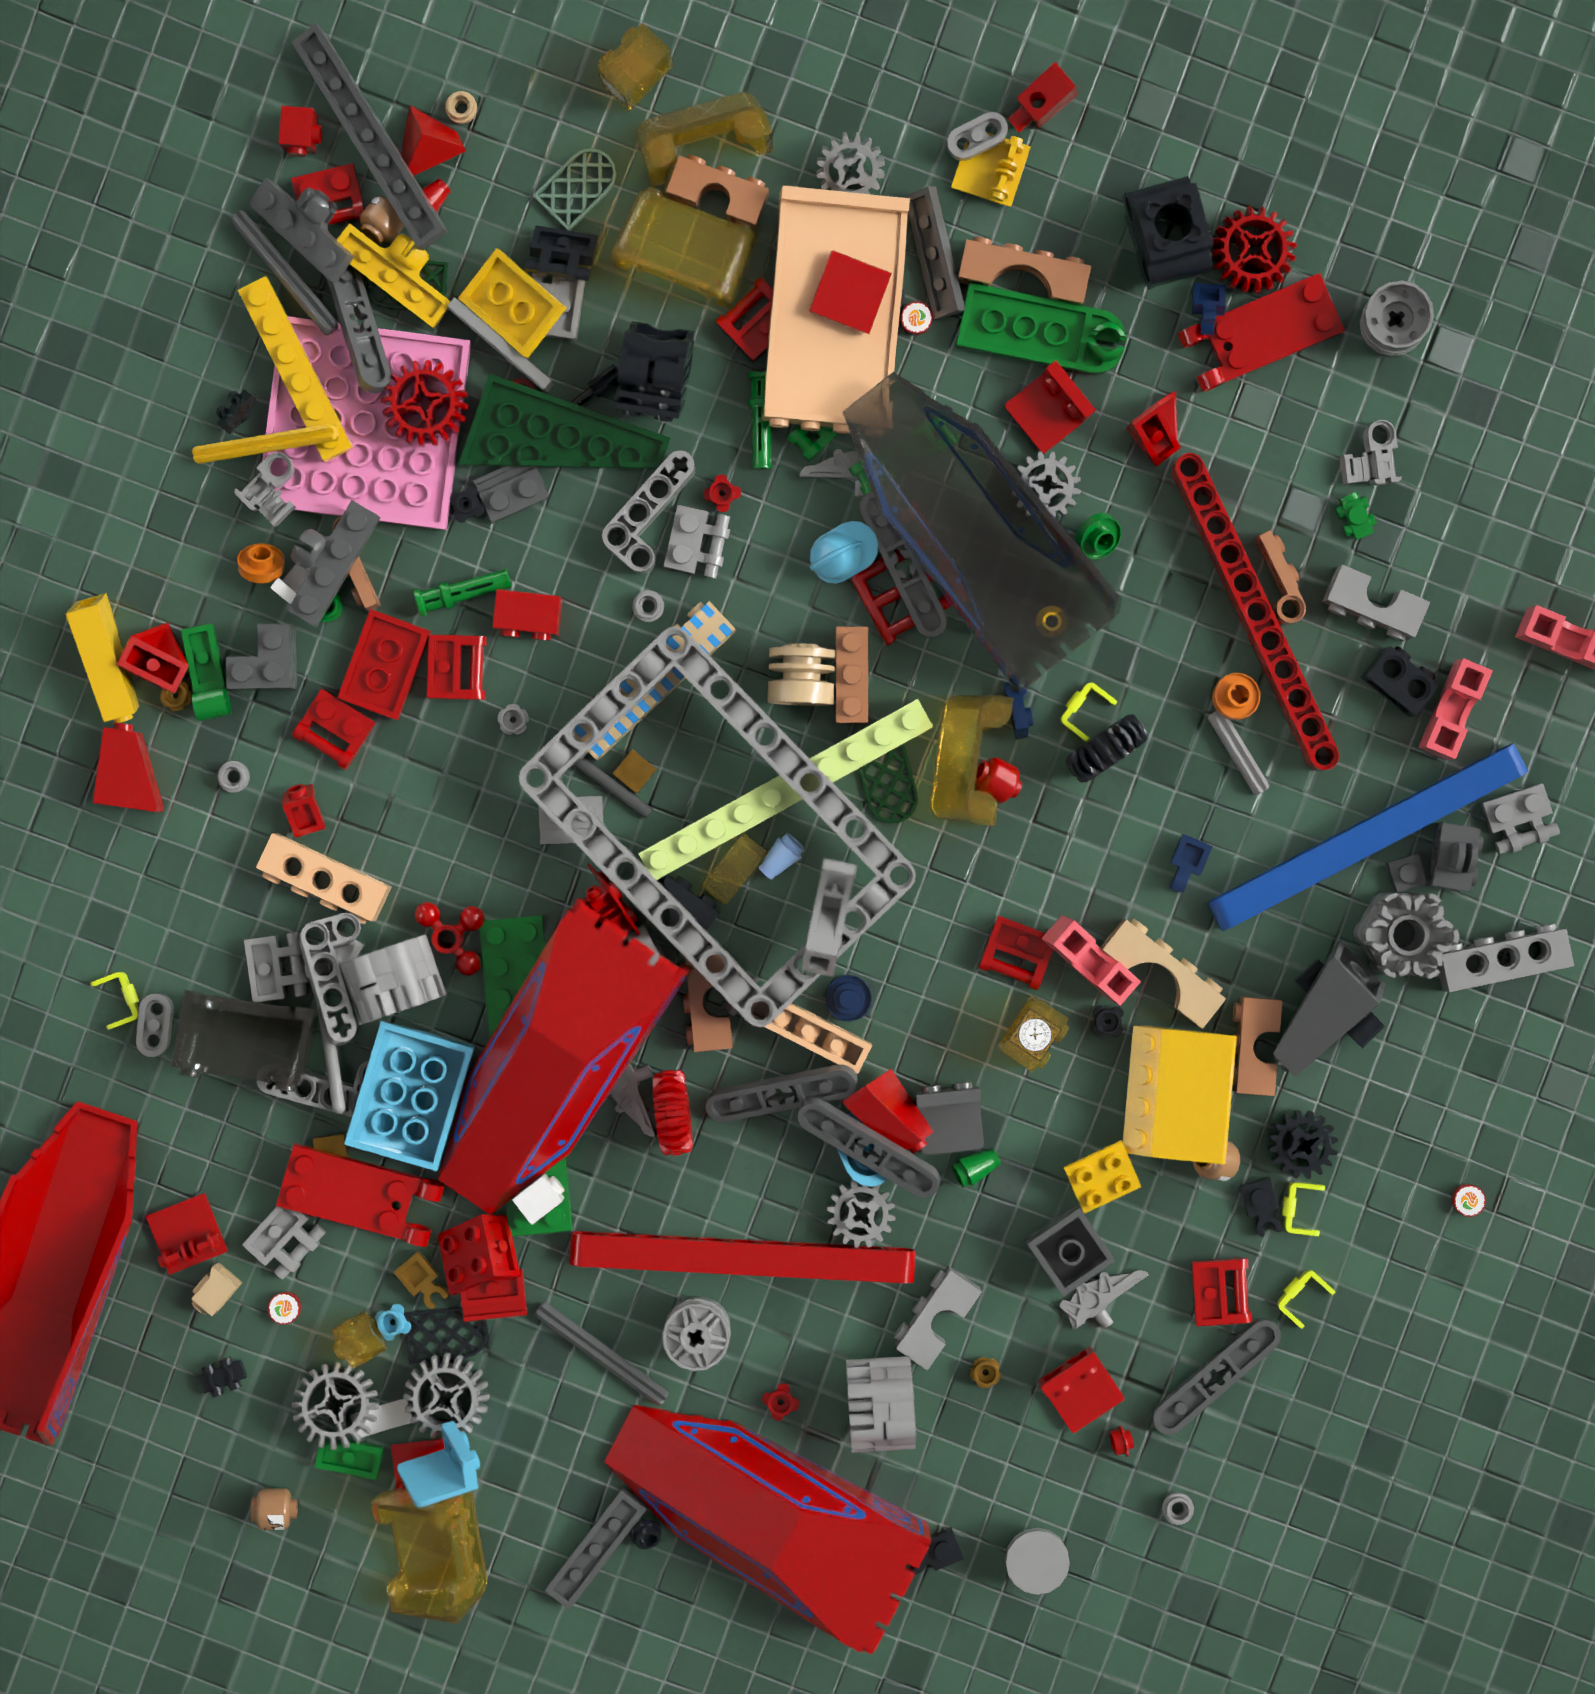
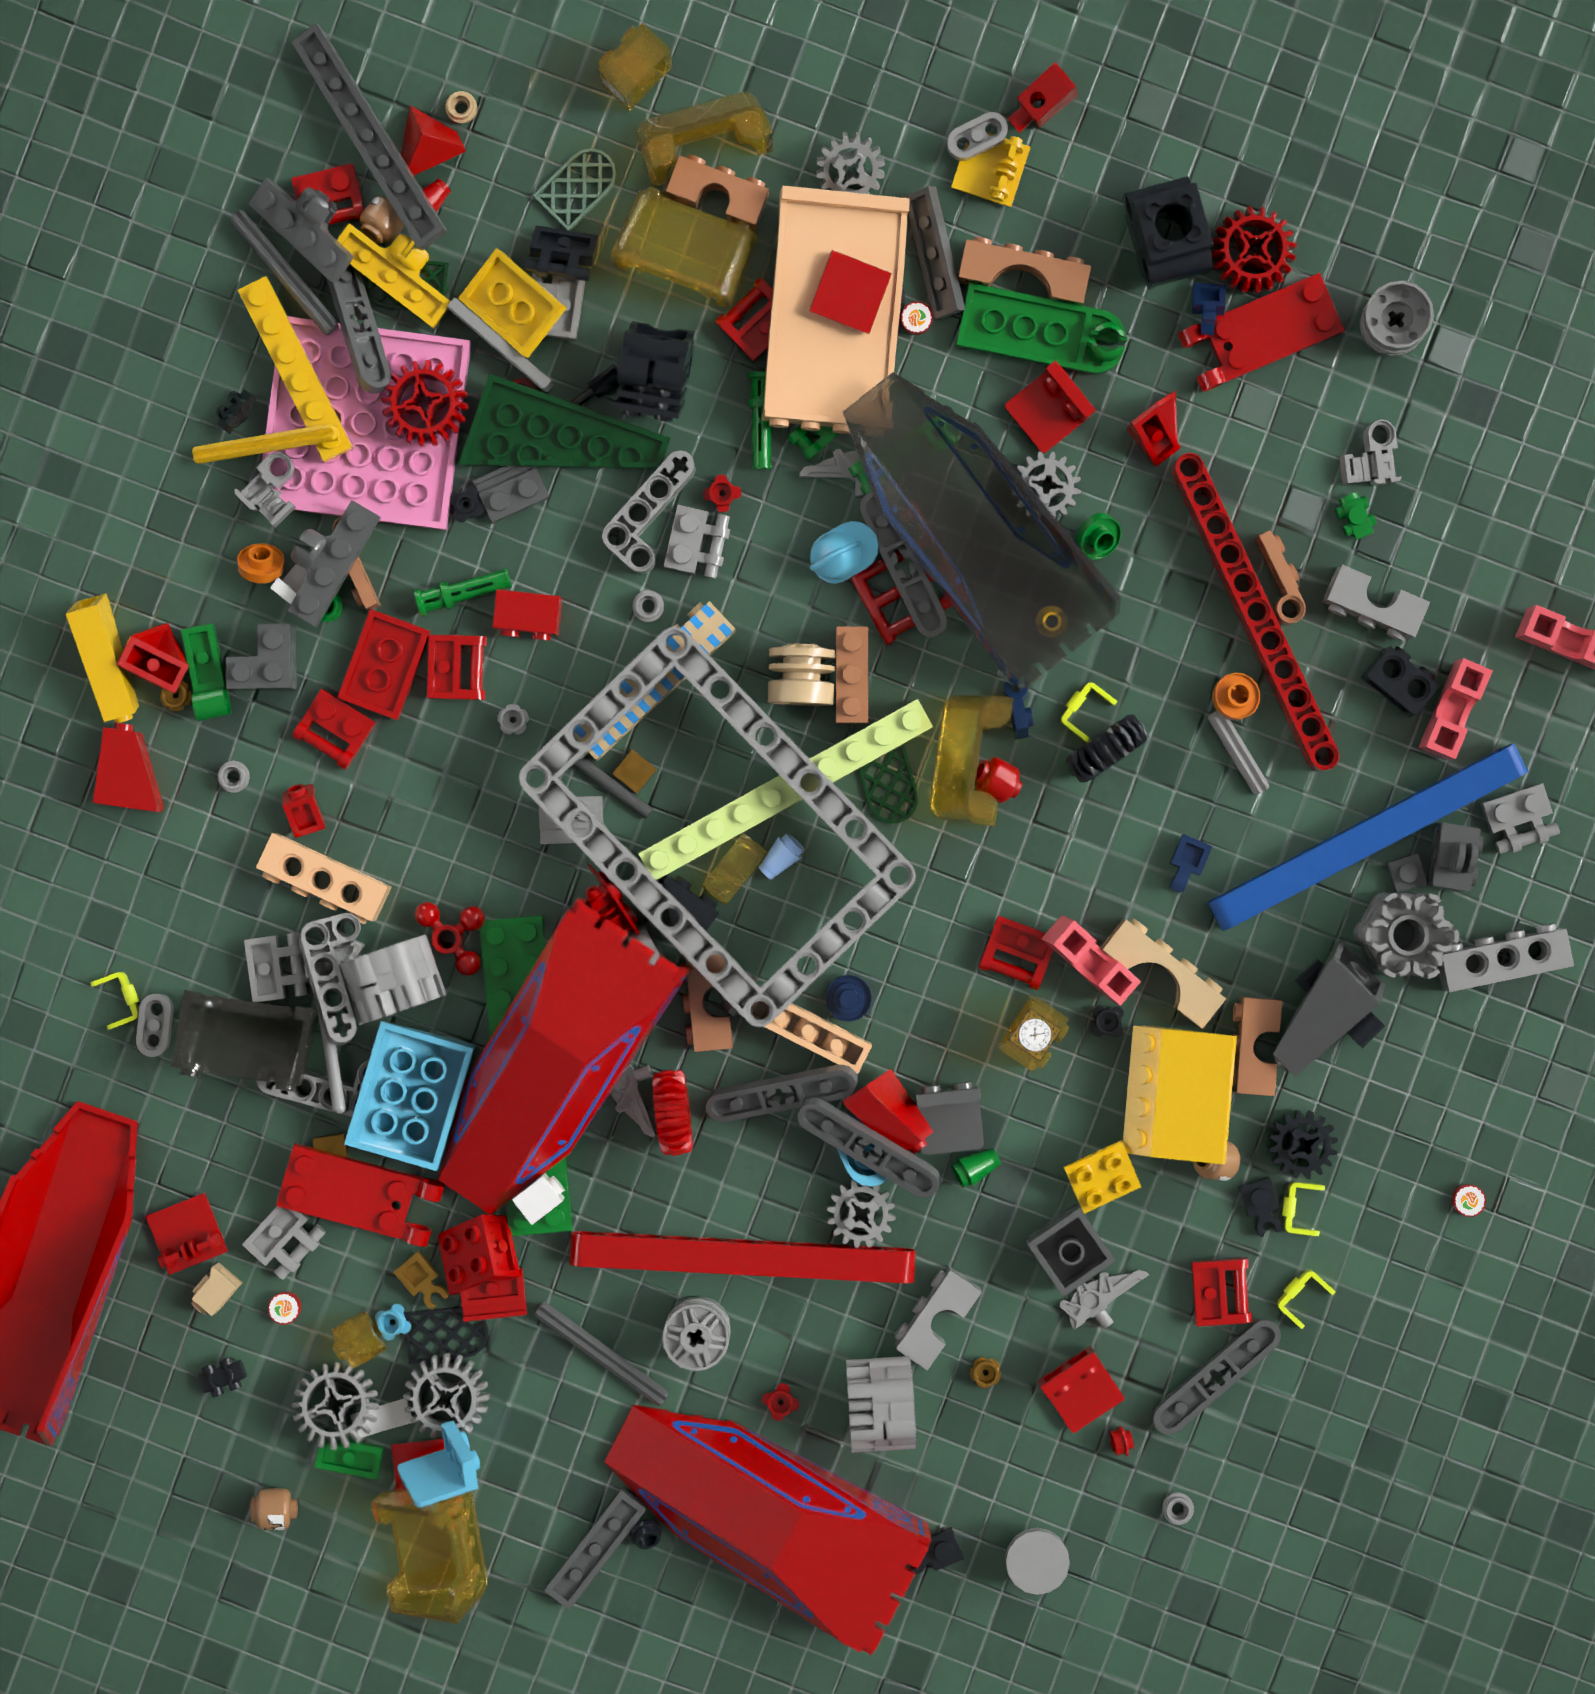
red brick [279,106,322,157] -> none
light grey arch [801,859,857,977] -> none

